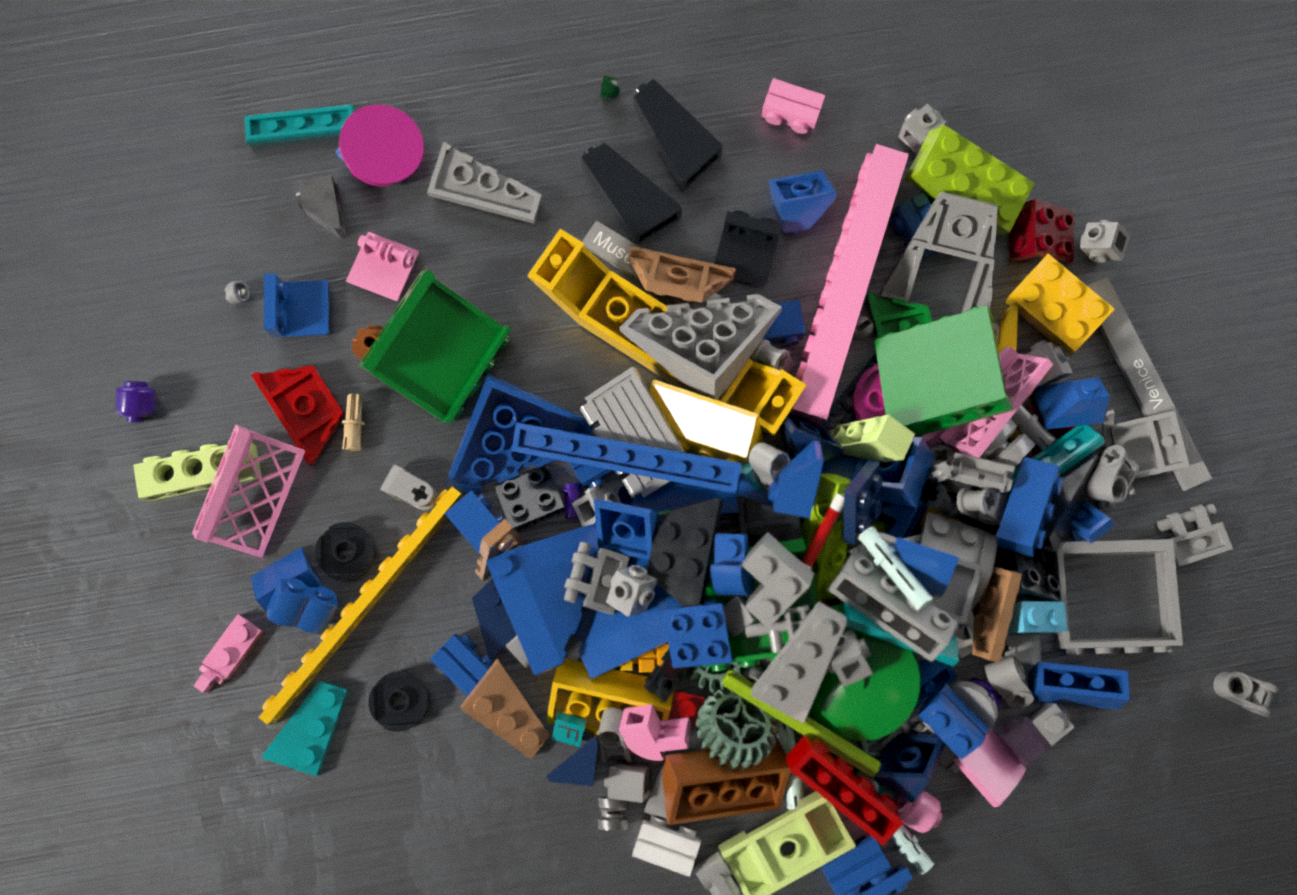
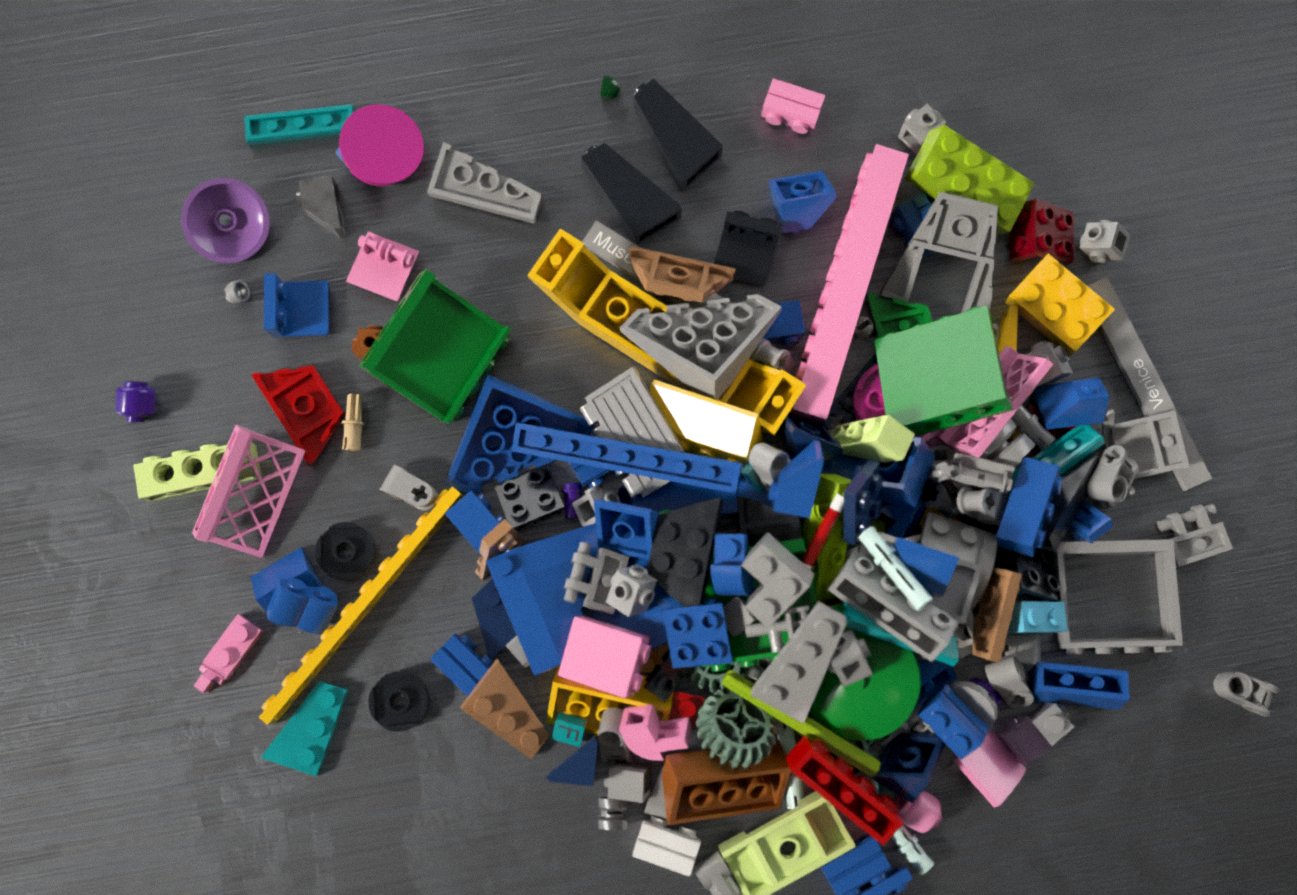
none -> medium lavender dish [181,178,269,263]
none -> bright pink brick [558,615,651,698]

